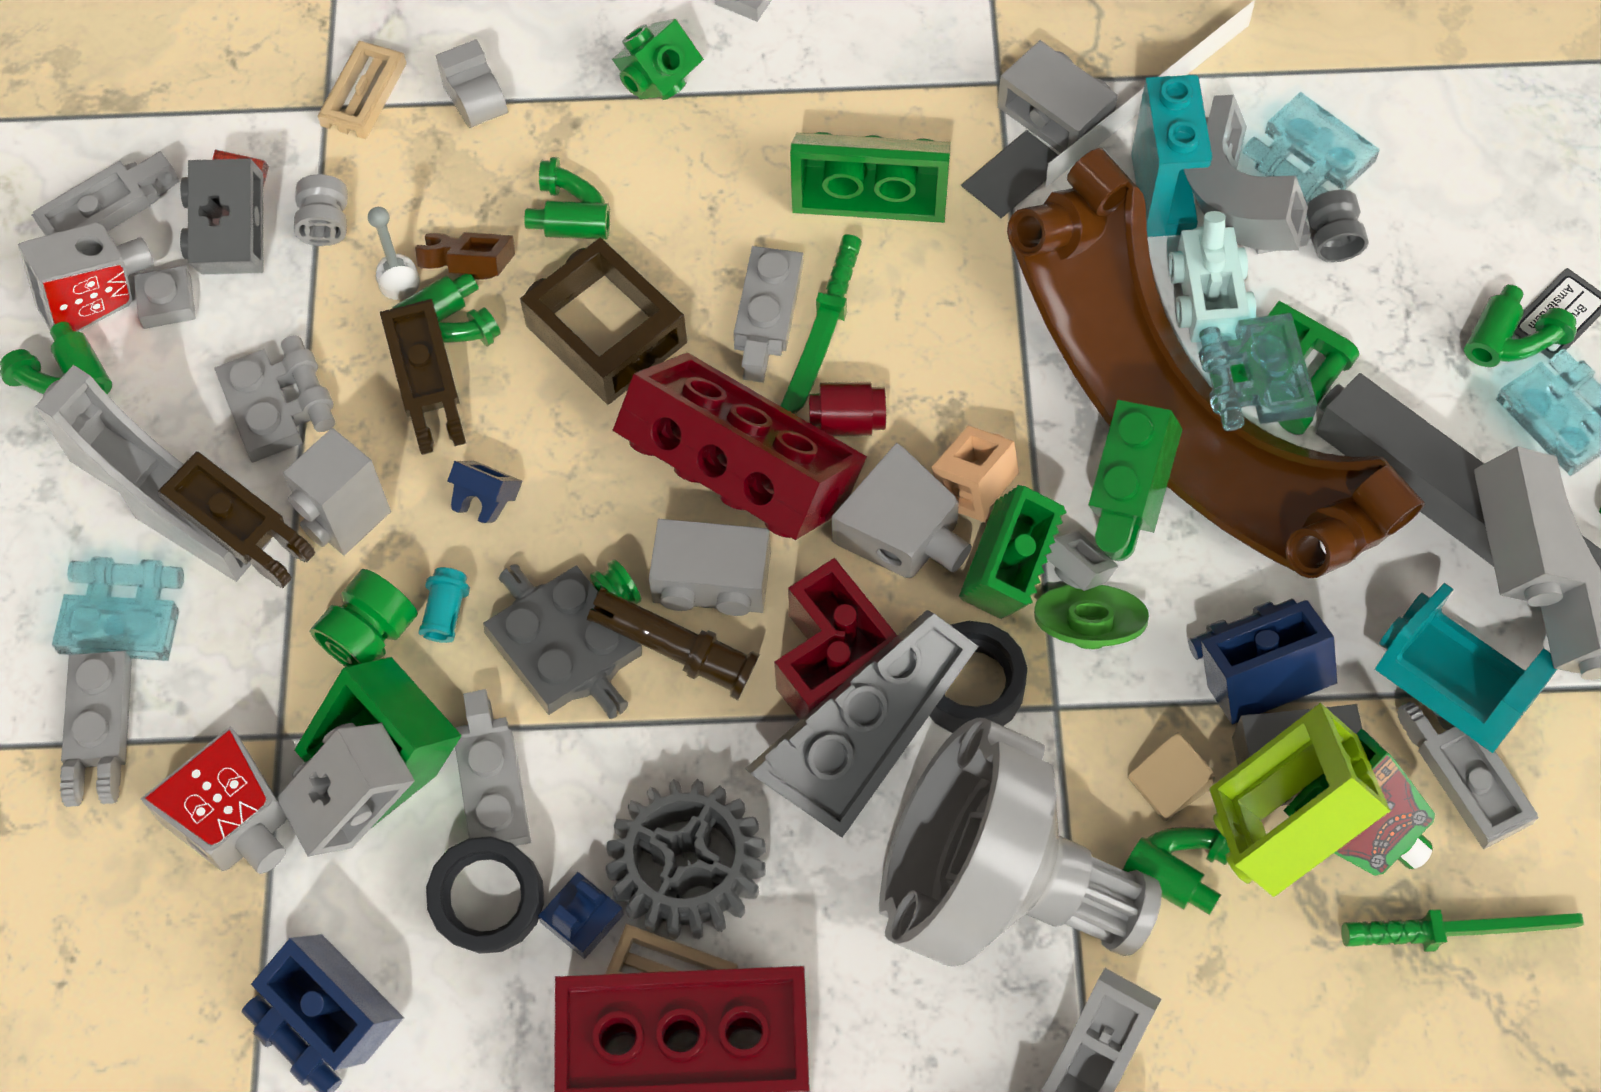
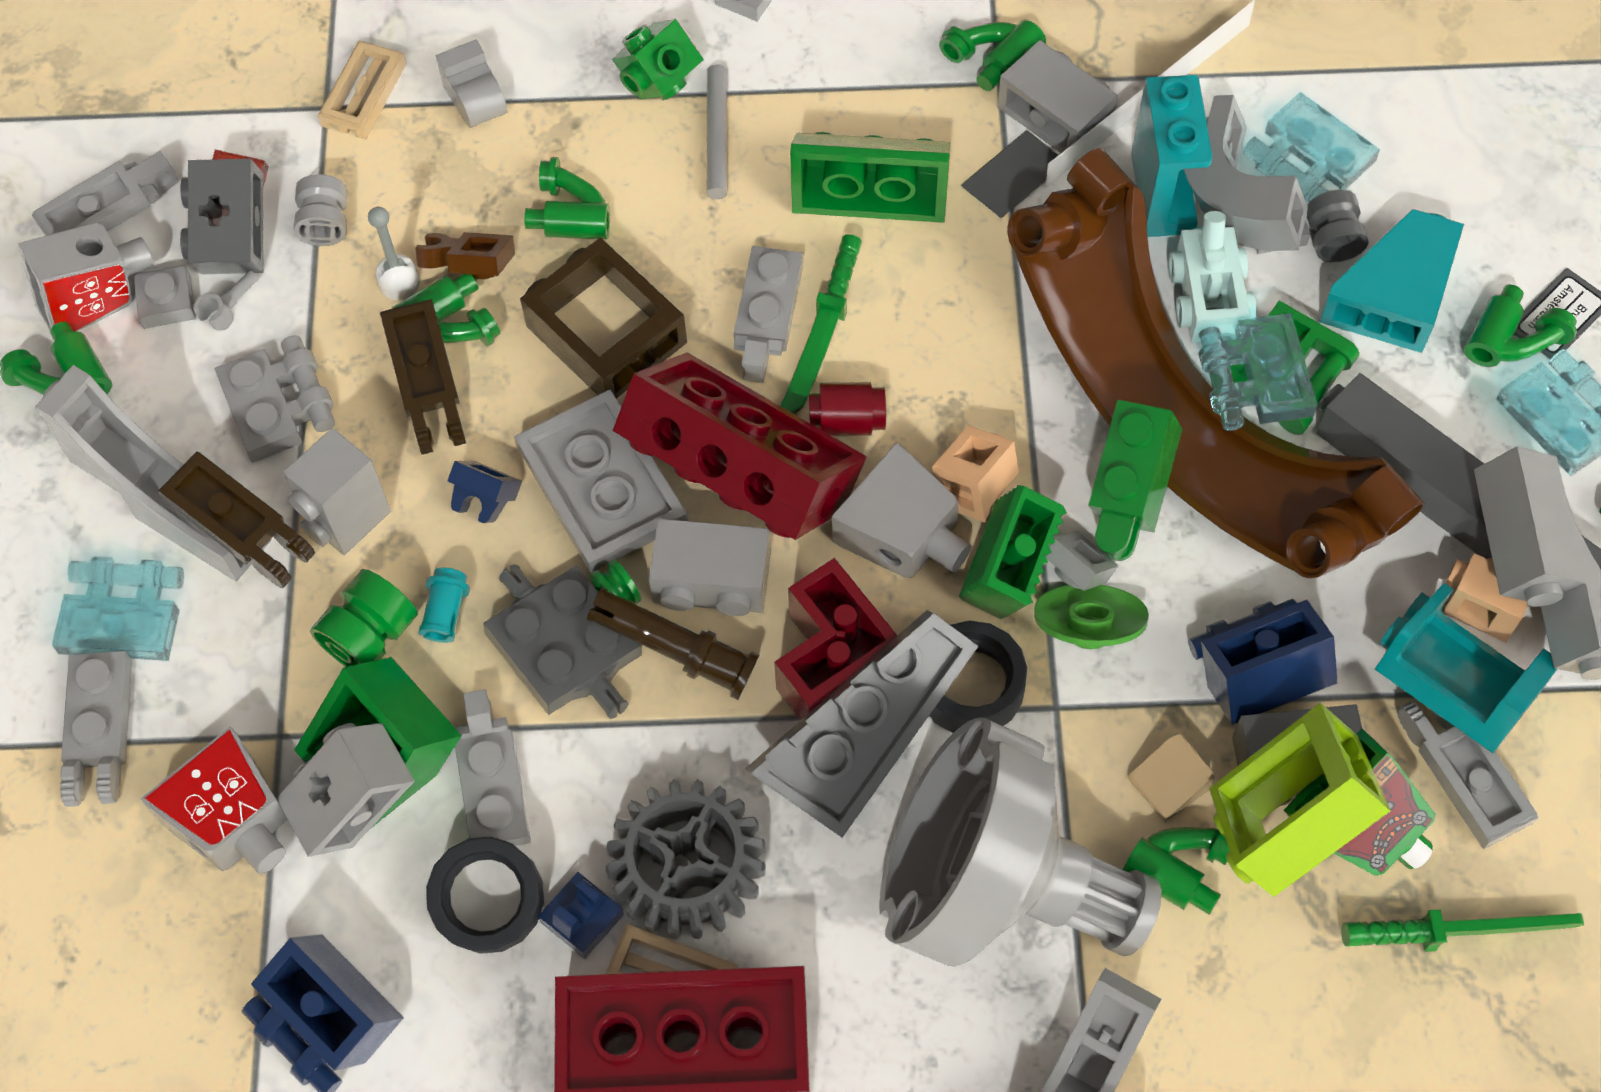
none -> light grey hand [193,271,258,330]
none -> light grey plate [514,390,688,573]
none -> light grey bar [707,65,727,199]
none -> green plant [939,20,1046,91]
none -> teal slope [1319,209,1464,353]
none -> light nougat brick [1443,553,1528,642]

